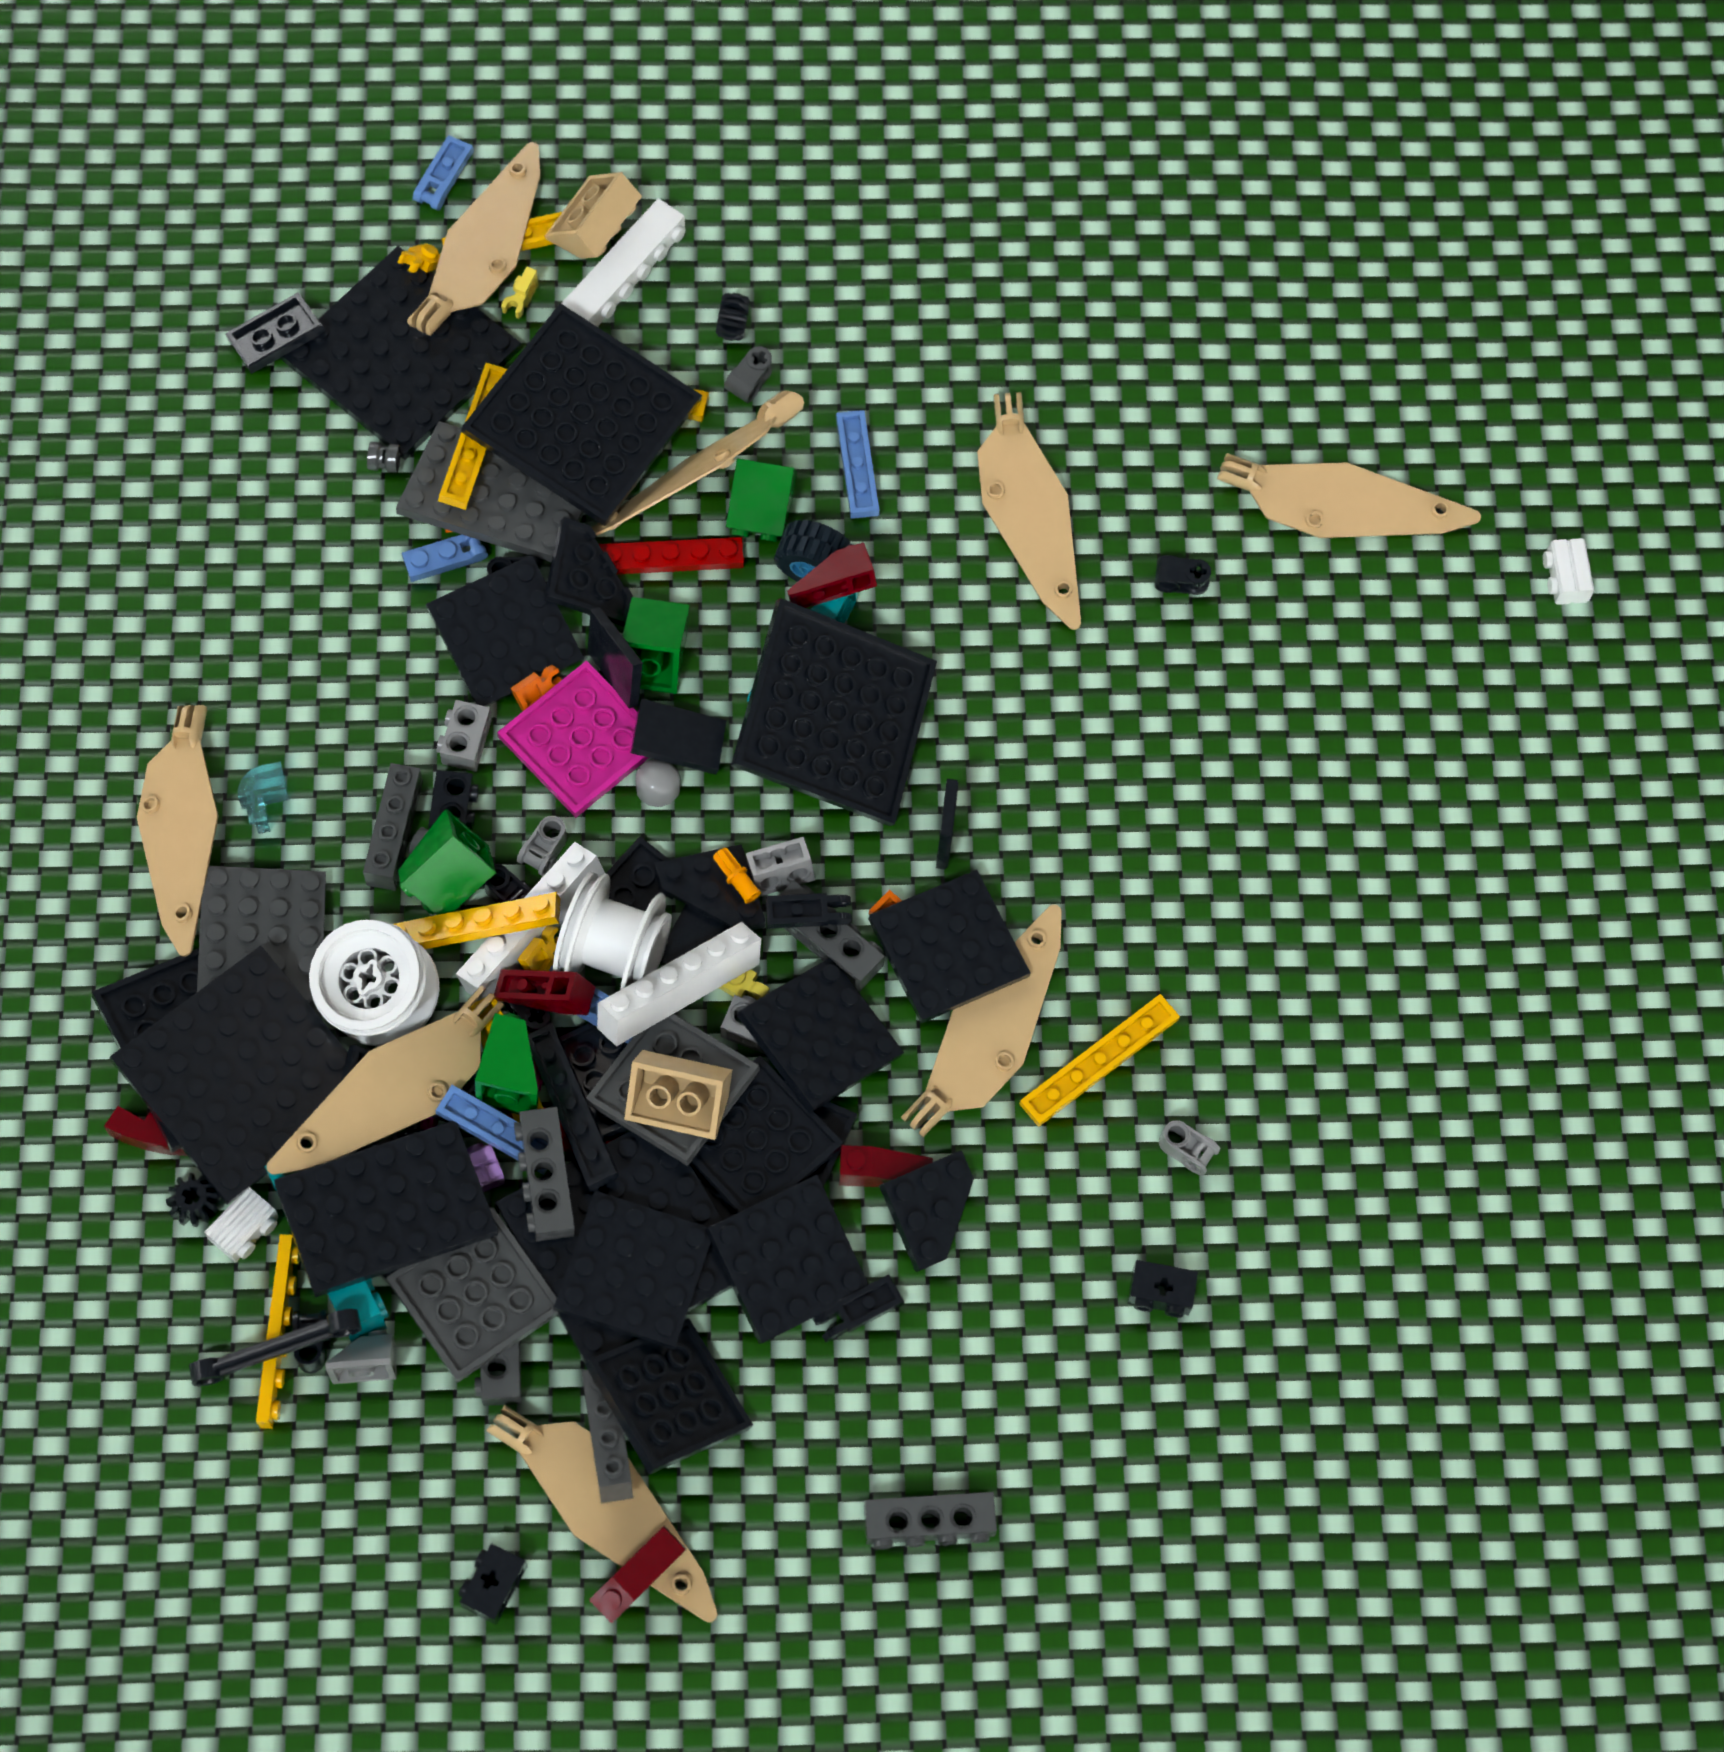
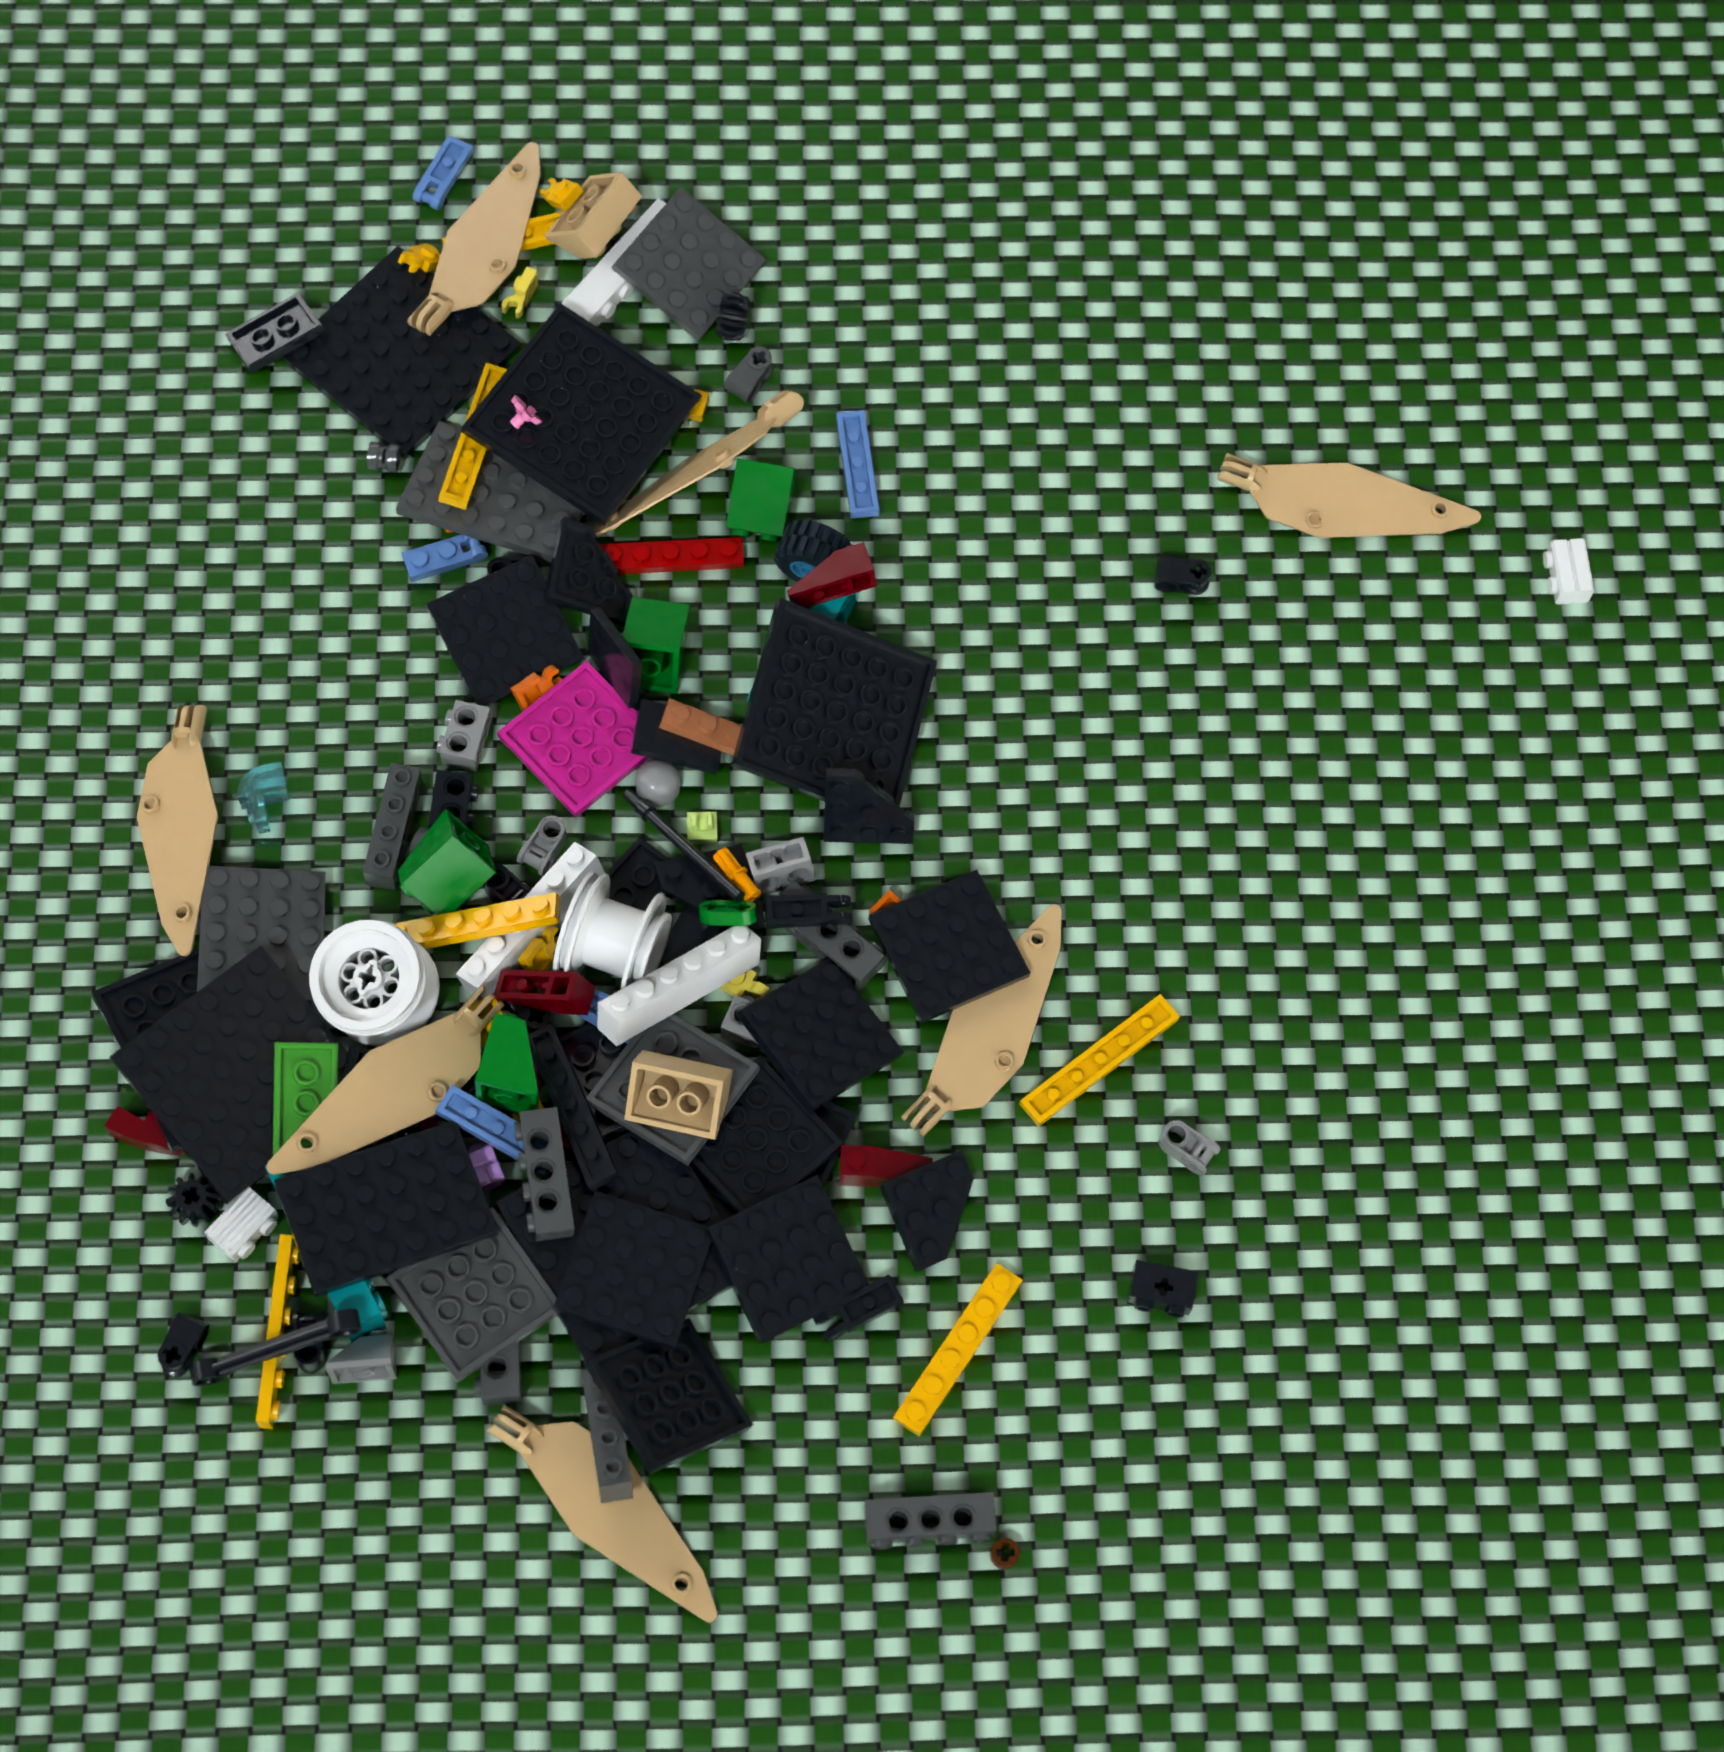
black brick [458,1543,528,1625] -> none
dark red slope [589,1526,686,1624] -> none
black tile [936,779,959,869] -> none
tan wing [977,392,1081,630] -> none
none -> black piece [157,1312,210,1377]
none -> bright green tile [272,1042,338,1157]
none -> bright pink plant [510,395,542,429]
none -> yellow plate [538,178,584,211]
none -> dark grey plate [611,187,766,341]
none -> black bar [623,789,745,902]
none -> nougat plate [659,698,742,756]
none -> yellowish green tile [687,811,718,844]
none -> green beam [699,900,757,926]
none -> black plate [824,768,914,844]
none -> yellow plate [893,1263,1023,1437]
none -> reddish brown bush [990,1538,1020,1570]

